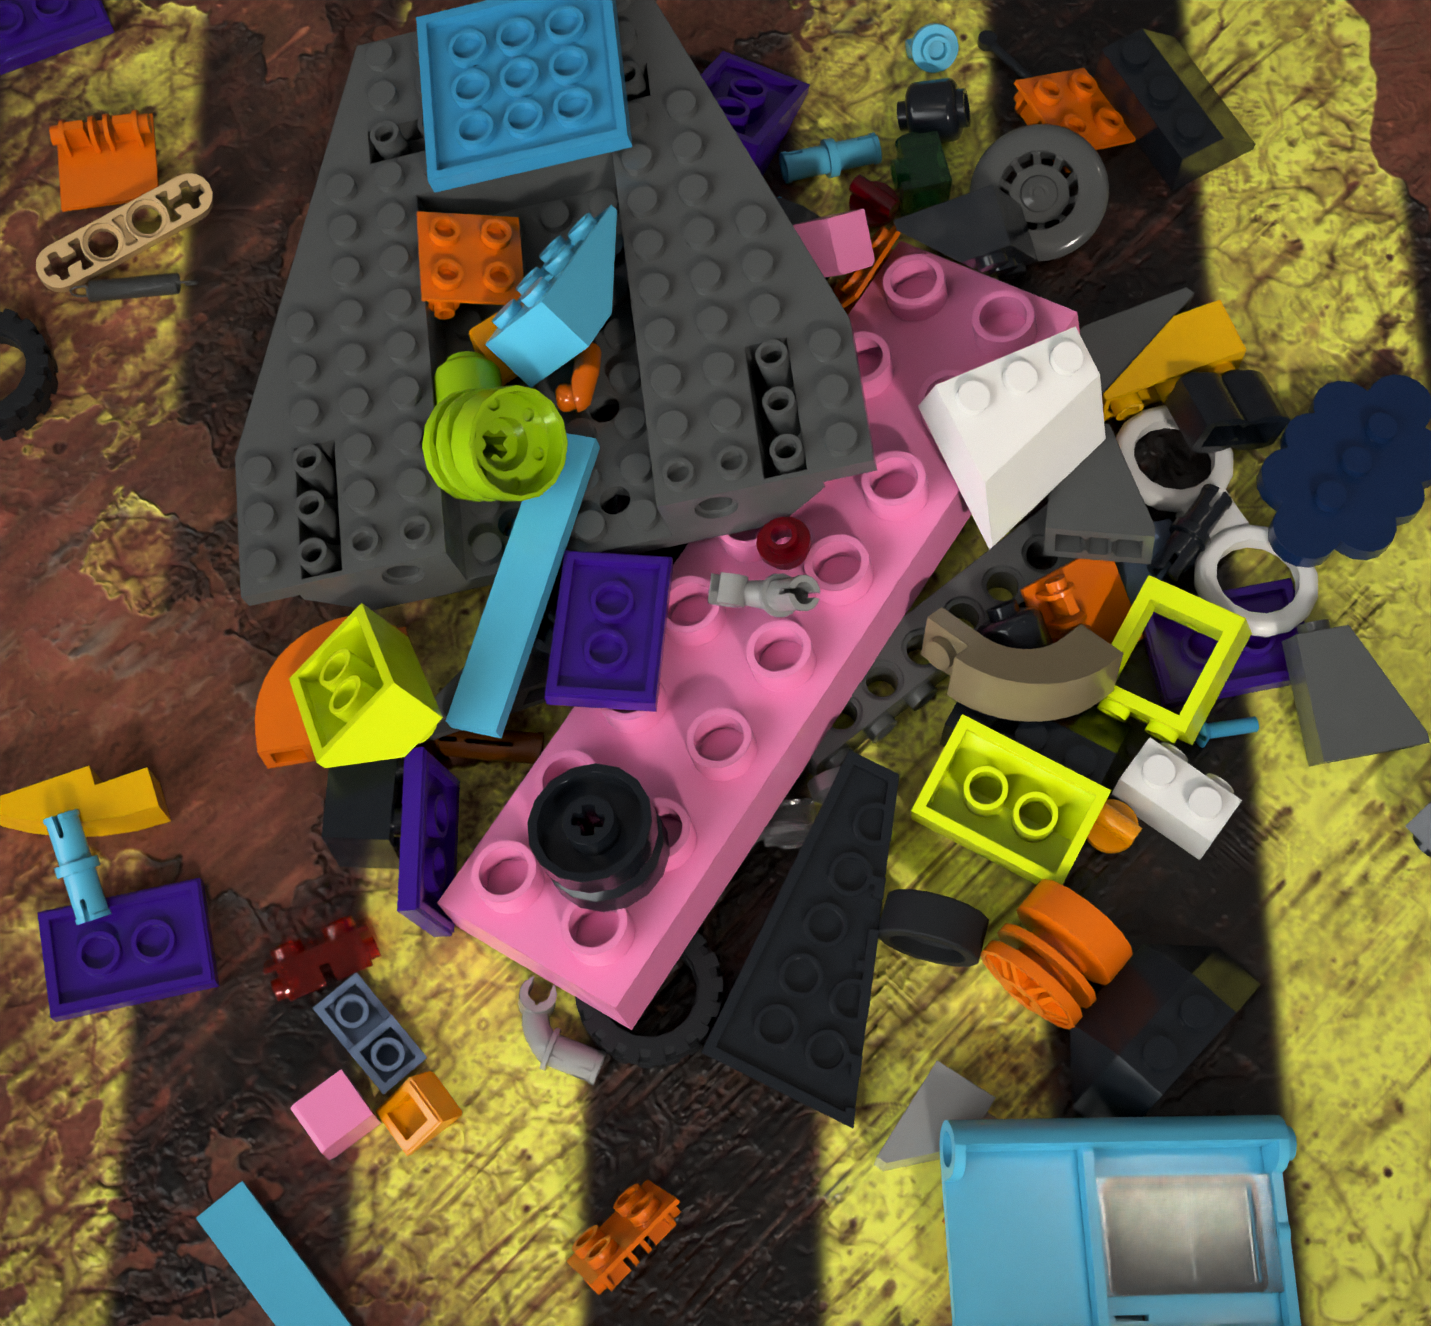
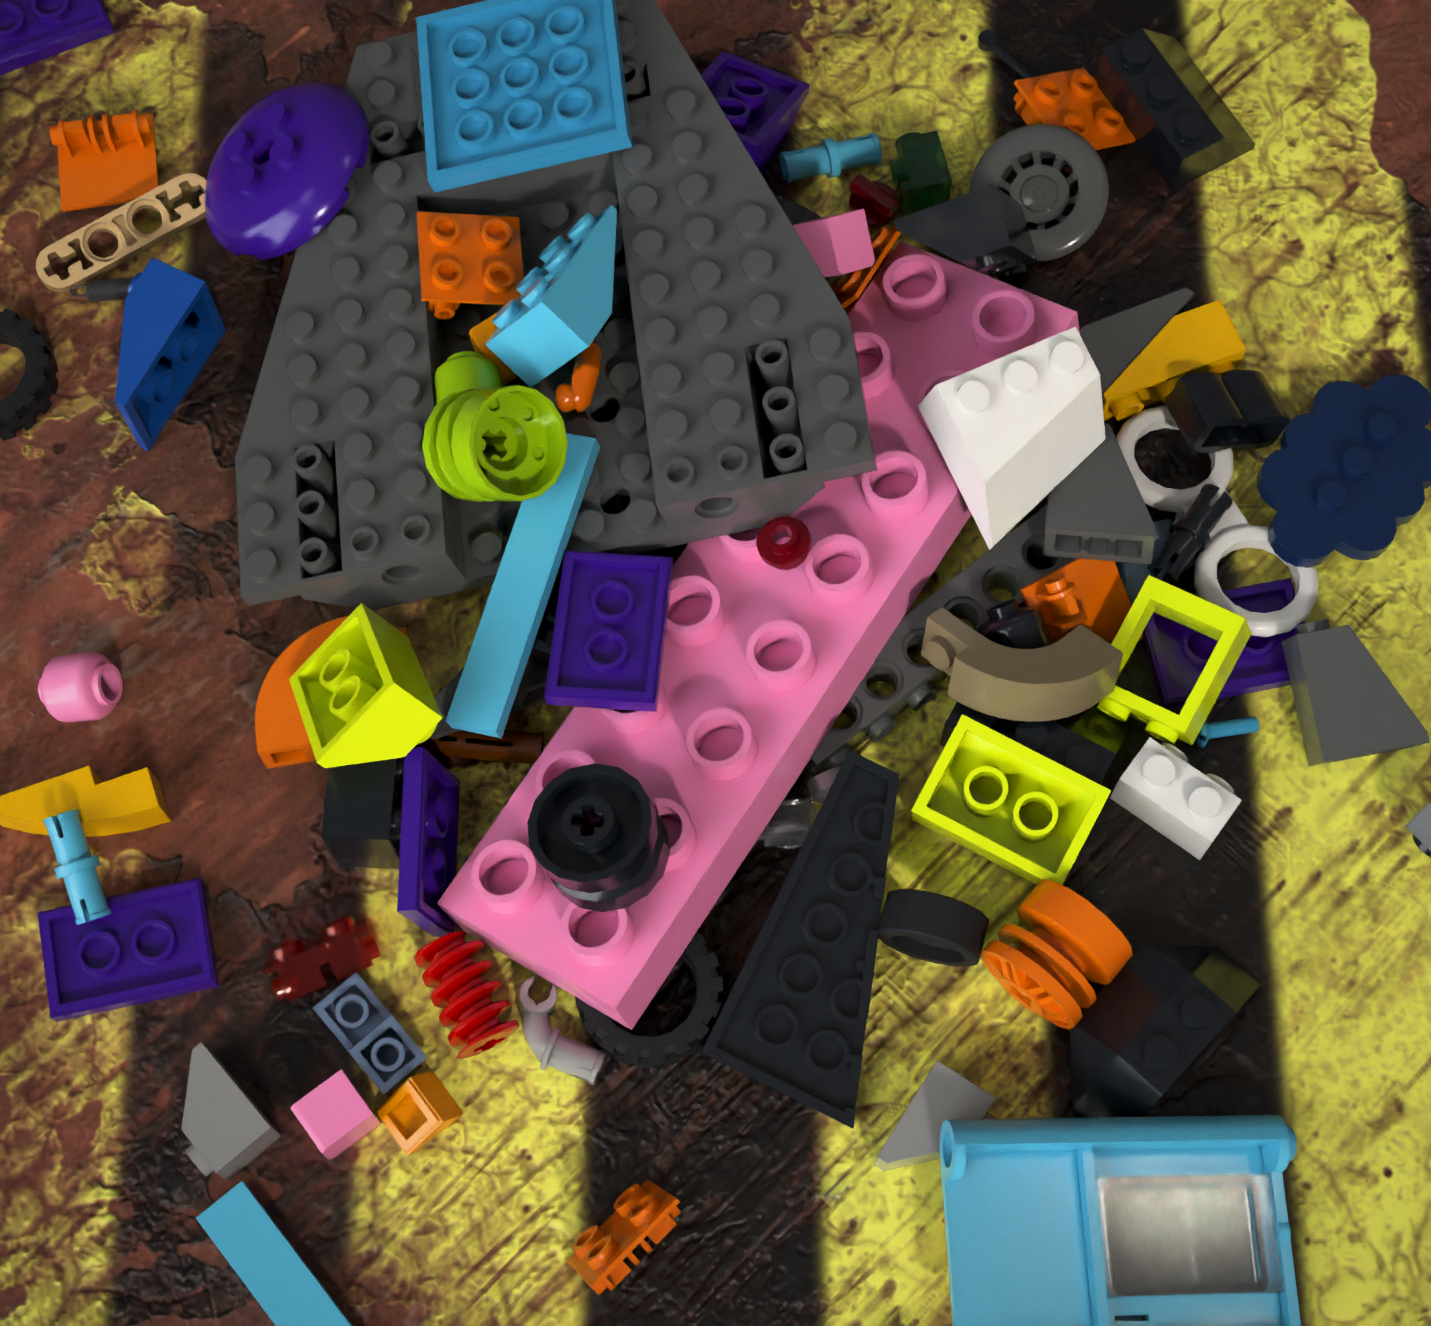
light grey piece [708,572,820,617] -> none
black head [897,78,970,146] -> none
medium azure plate [905,23,959,73] -> none
light orange plate [1087,799,1143,854] -> none
none -> bright pink head [38,651,123,723]
none -> blue slope [115,257,226,452]
none -> light grey slope [181,1042,281,1181]
none -> dark purple brick [204,81,369,260]
none -> red piece [413,931,520,1059]

